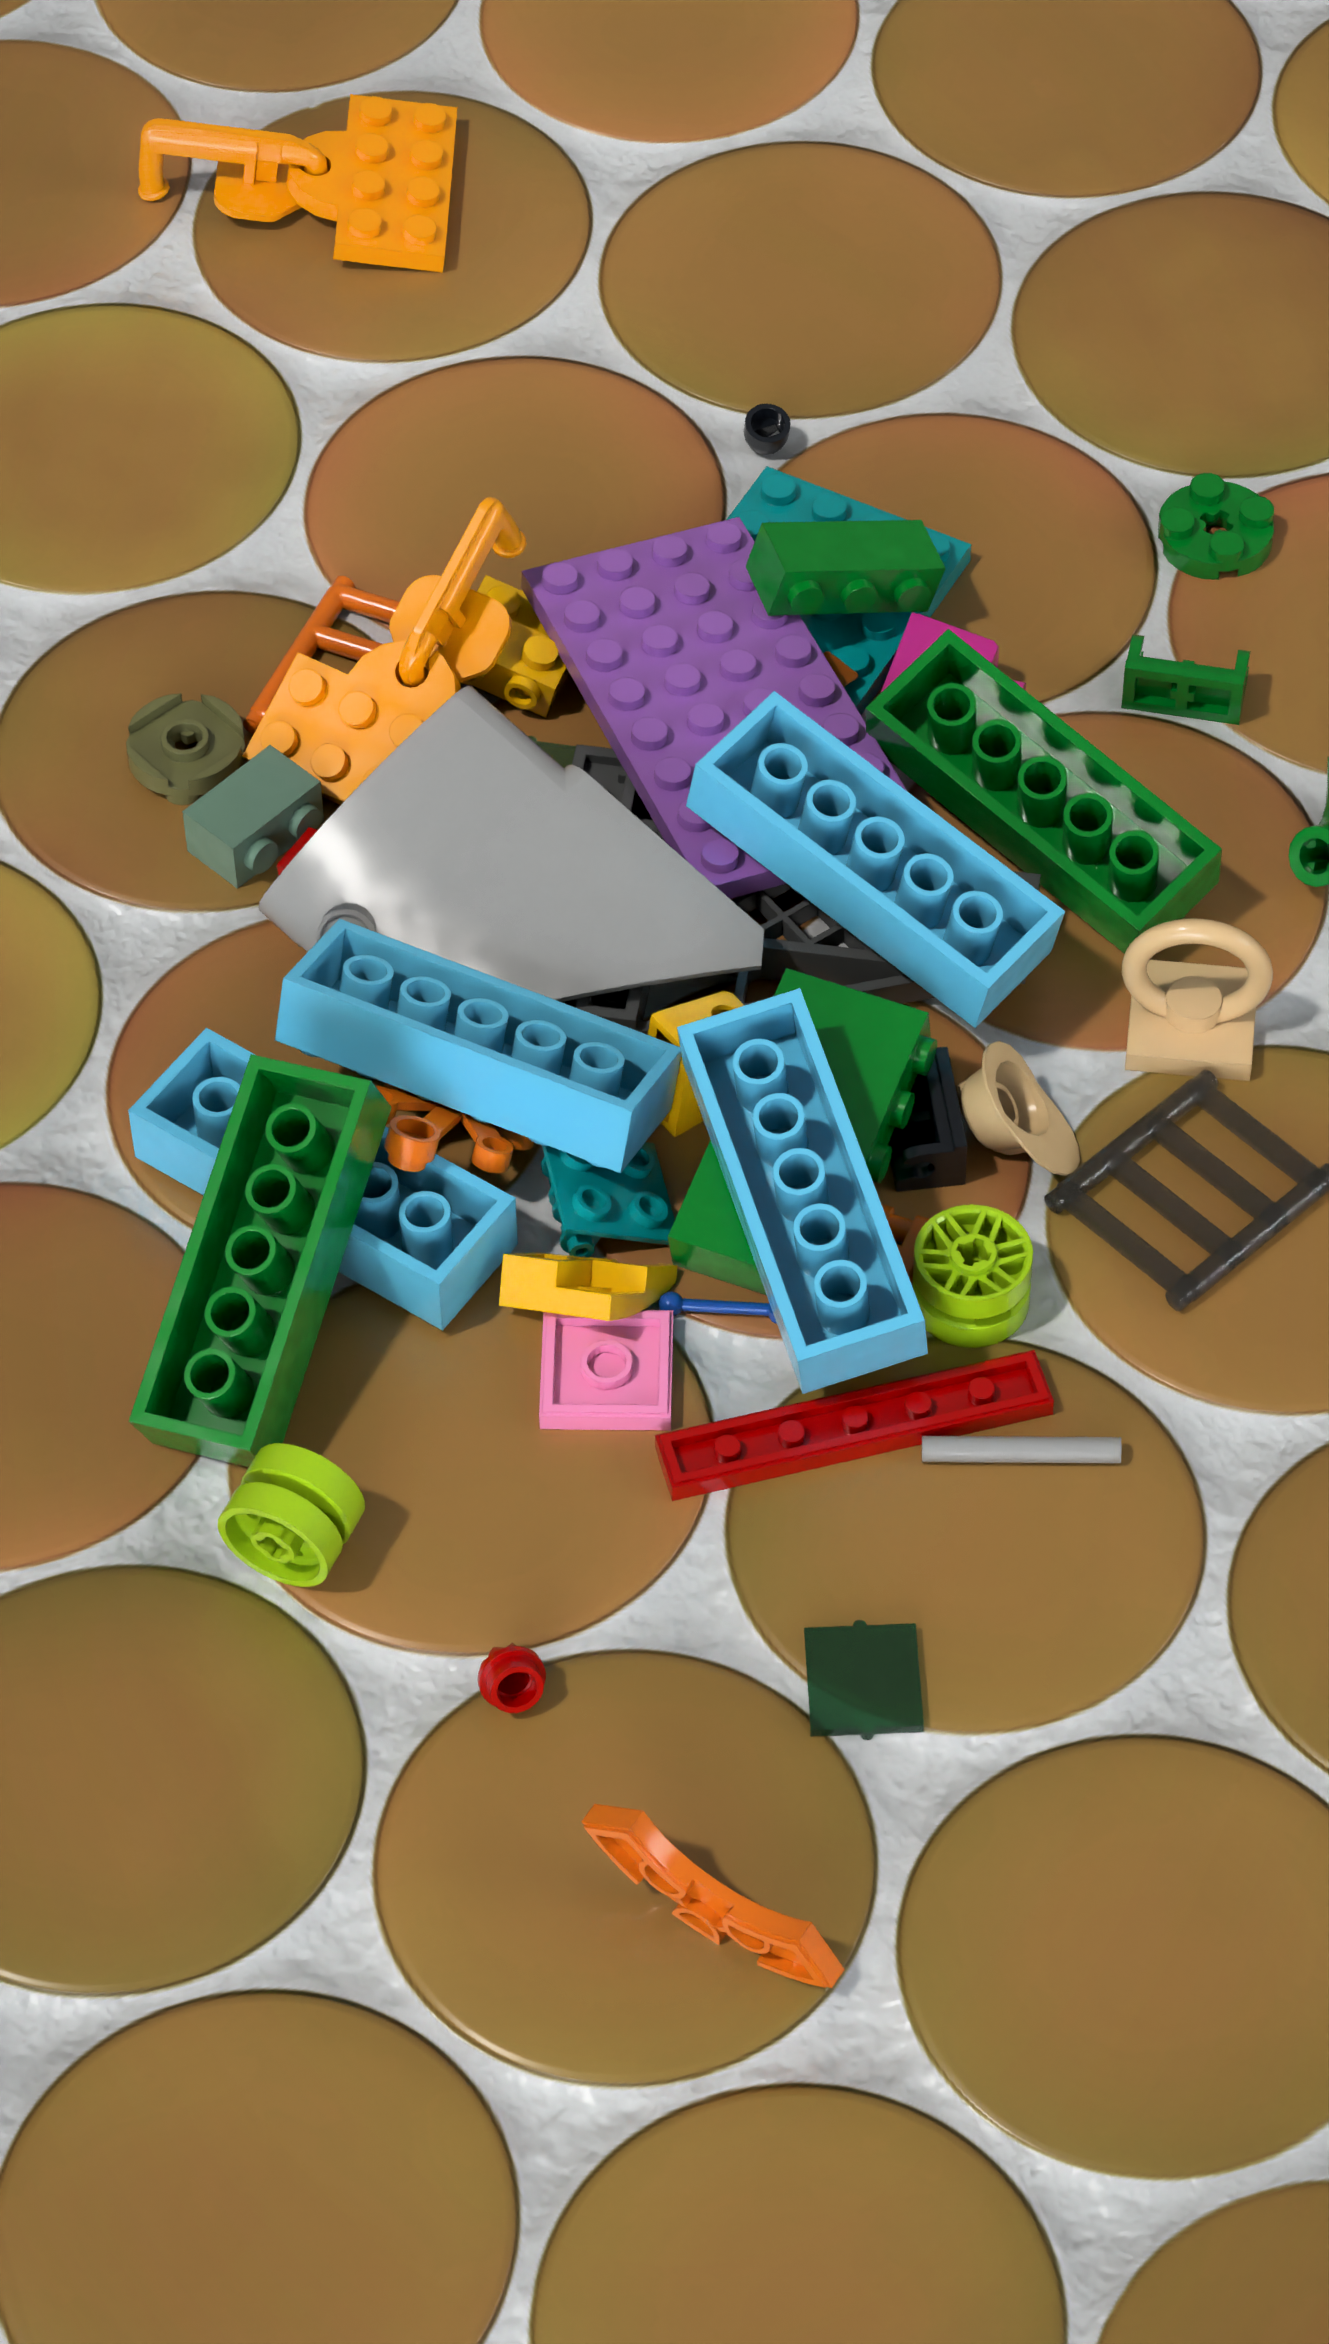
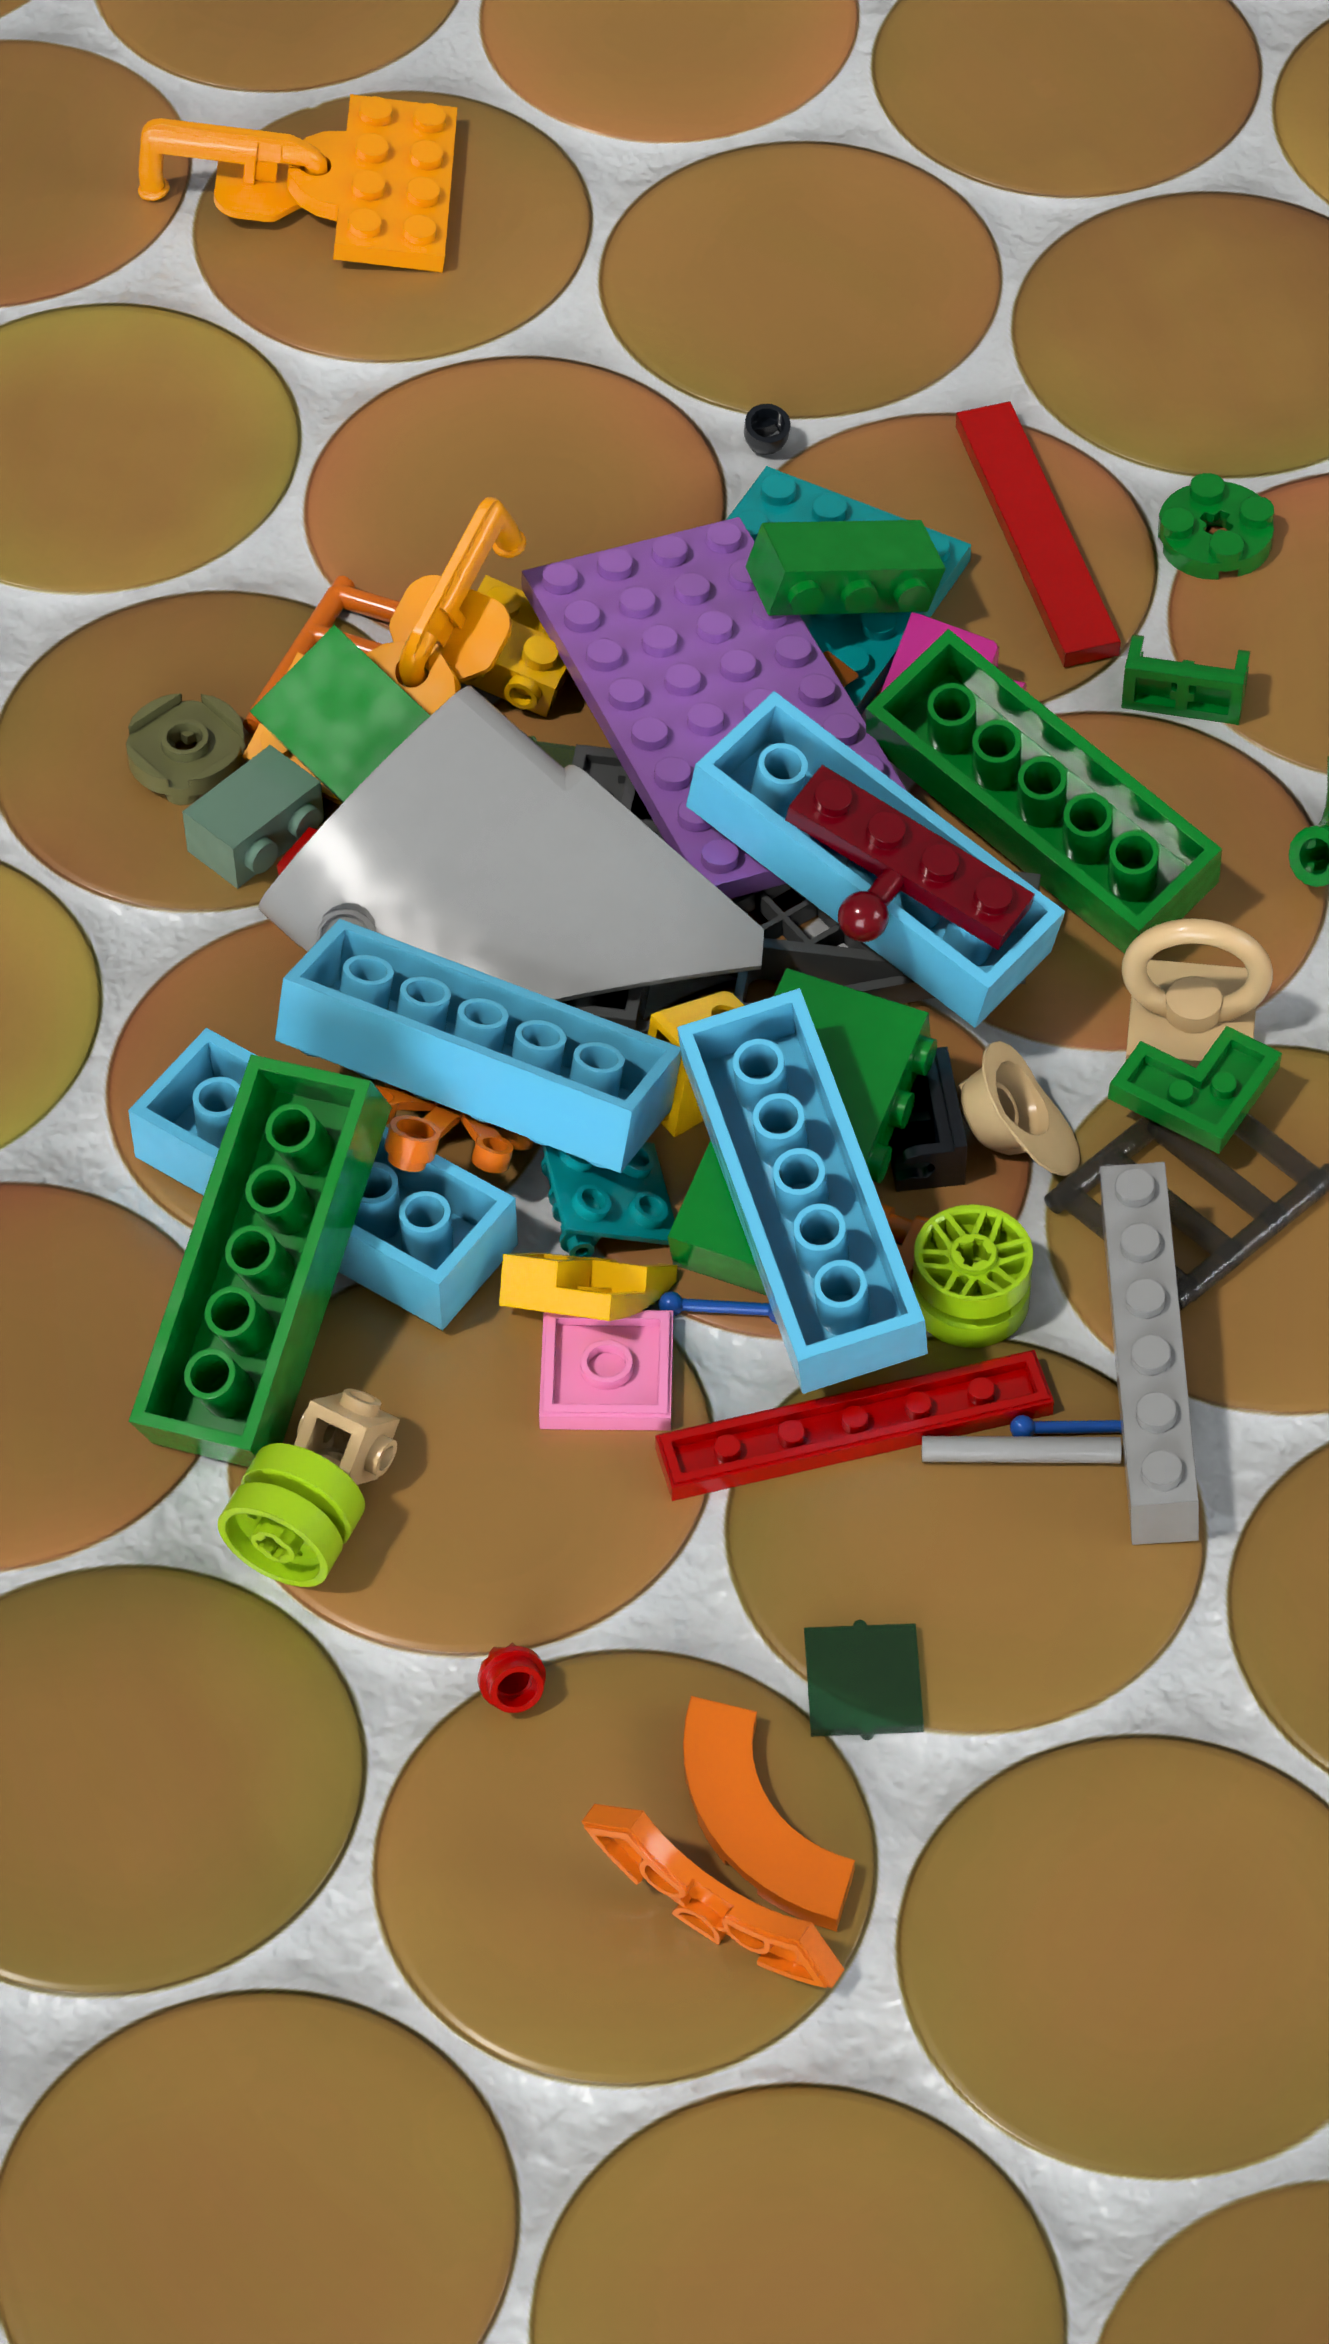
none -> green brick [250,625,430,803]
none -> tan brick [294,1389,400,1485]
none -> orange tile [683,1696,855,1932]
none -> dark red plate [785,765,1035,950]
none -> red tile [956,401,1121,667]
none -> blue hinge [1010,1415,1122,1436]
none -> light grey brick [1100,1162,1199,1545]
none -> green plate [1108,1026,1282,1154]

